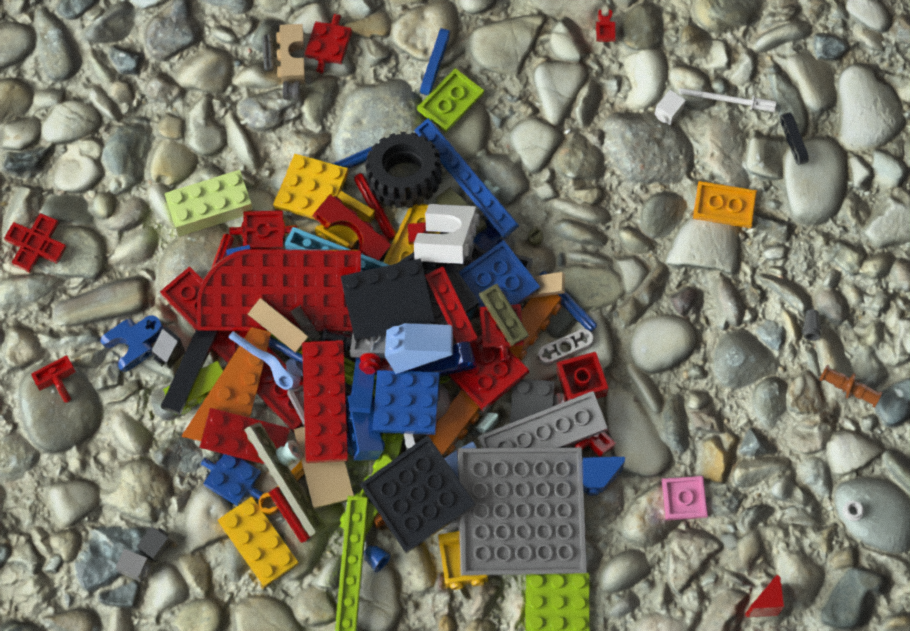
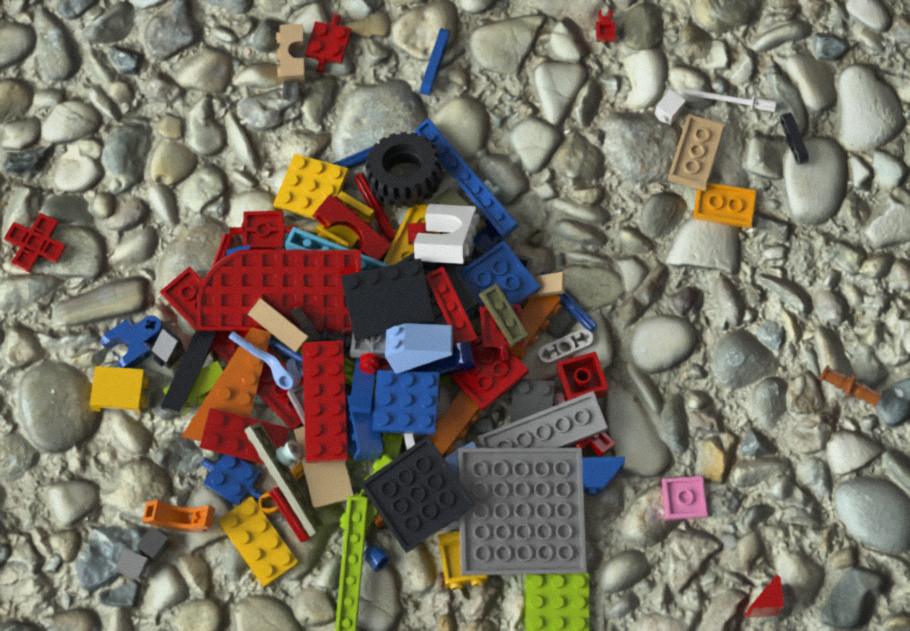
red plate [31,355,76,403] -> none
yellowish green brick [164,170,253,237] -> none
dark grey axle [262,34,275,71] -> none
lime plate [417,68,484,133] -> none
light aqua slope [474,412,498,434] -> none
dark grey cone [802,309,822,341] -> none
white plate [843,500,864,521] -> none
none -> yellow panel [90,366,149,414]
none -> orange arch [142,500,215,533]
none -> tan tile [667,114,725,191]

